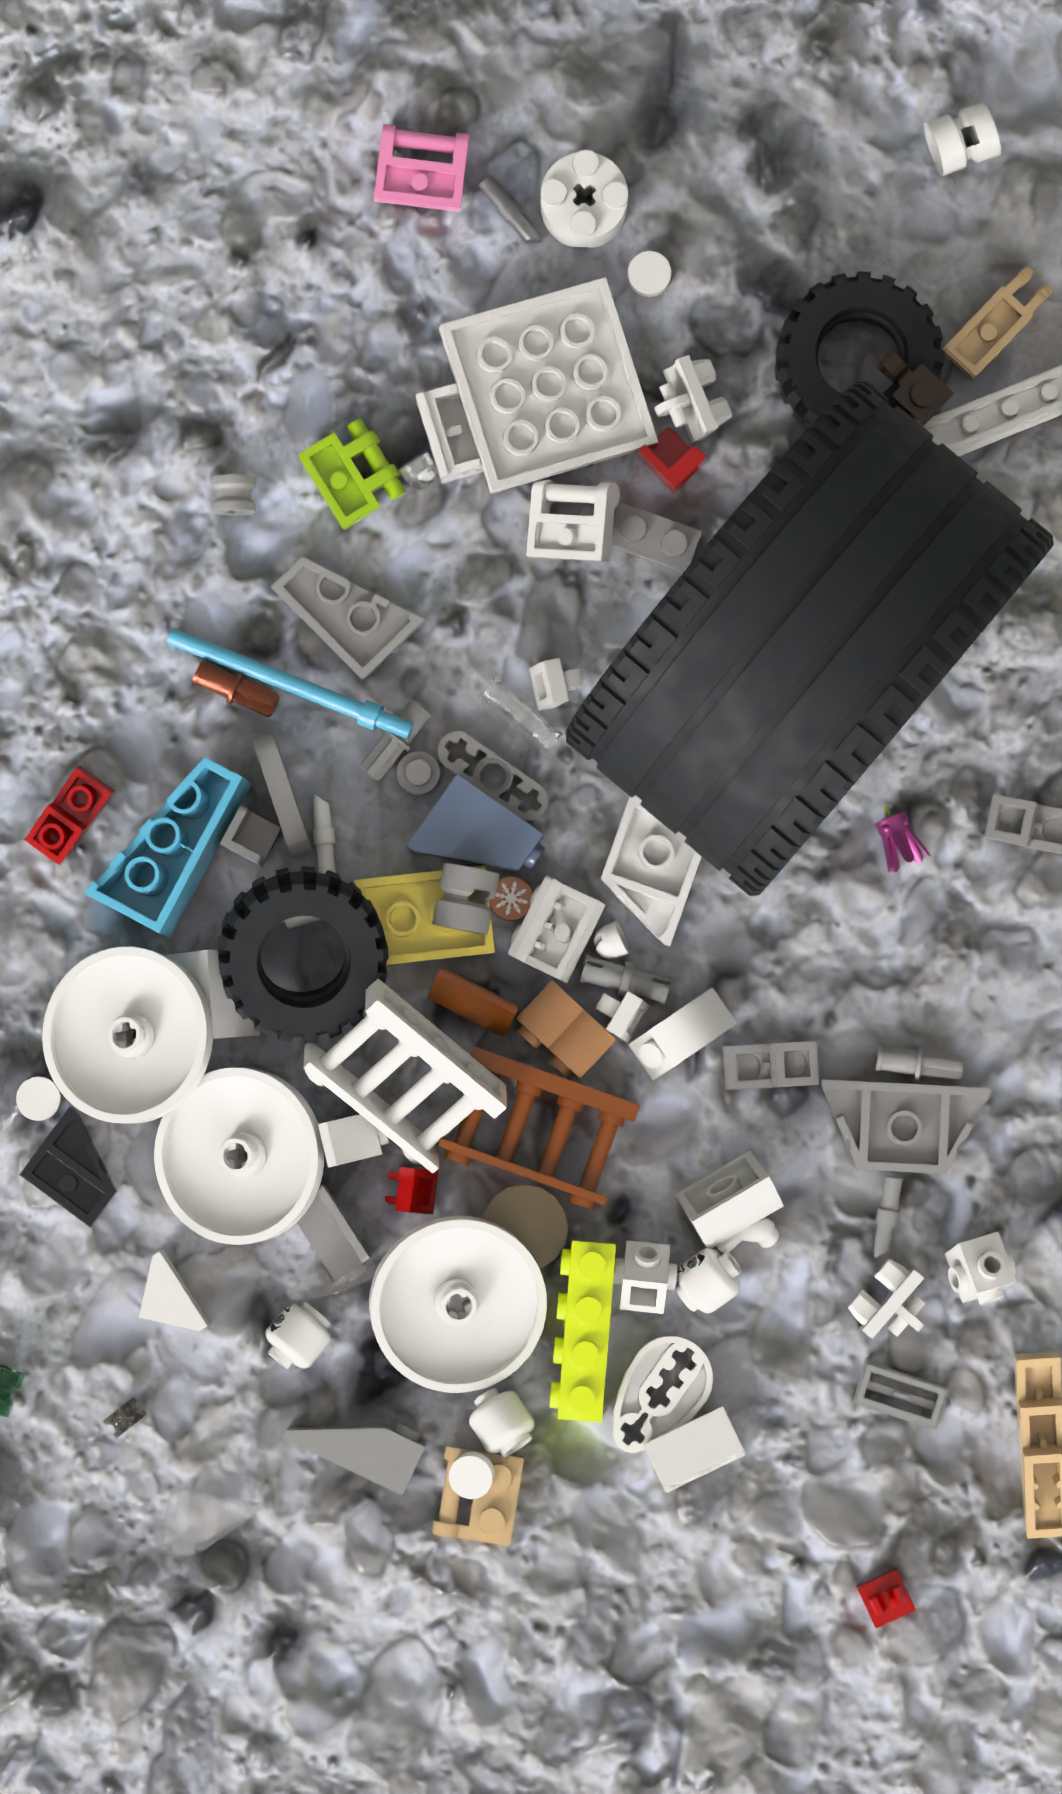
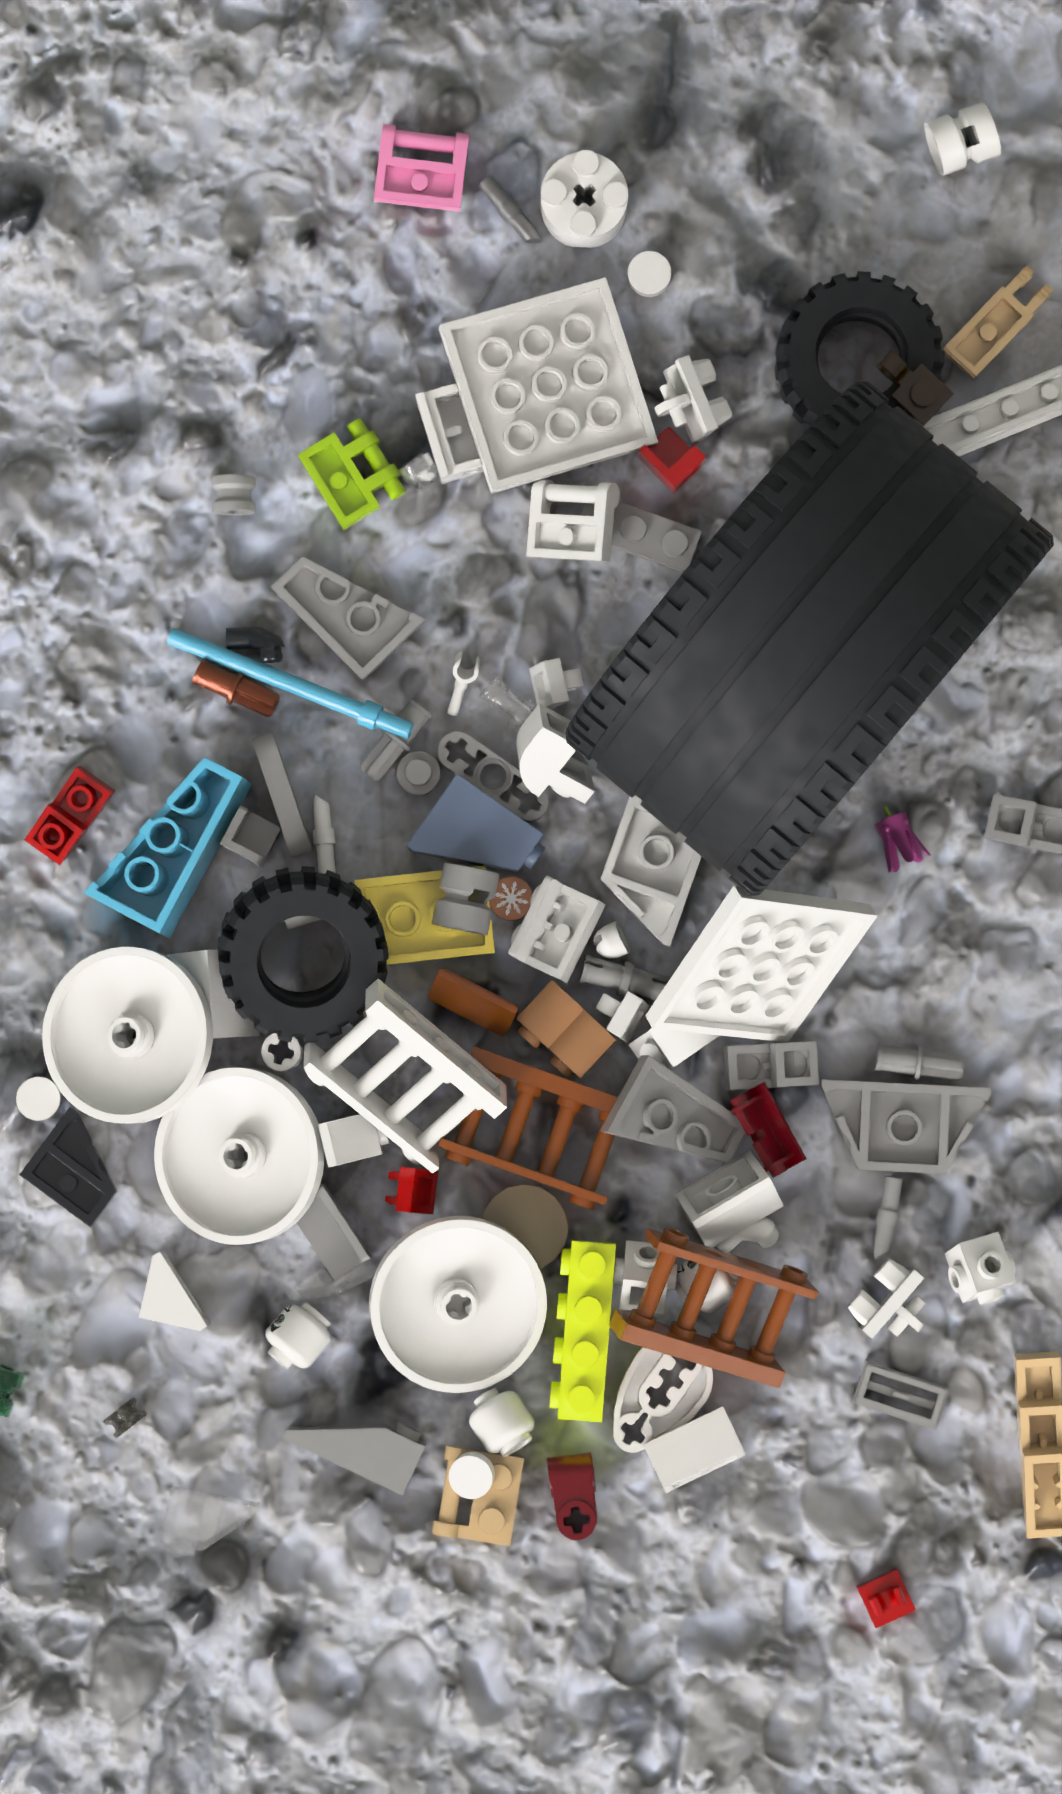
none -> black arm [226,627,285,663]
none -> white bush [261,1033,303,1072]
none -> white hand [447,651,480,716]
none -> white brick [516,703,595,804]
none -> dark red piece [547,1452,597,1540]
none -> light grey wing [600,1055,746,1163]
none -> dark orange fence [609,1227,819,1389]
none -> white plate [645,885,878,1042]
none -> dark red hinge [730,1081,807,1178]

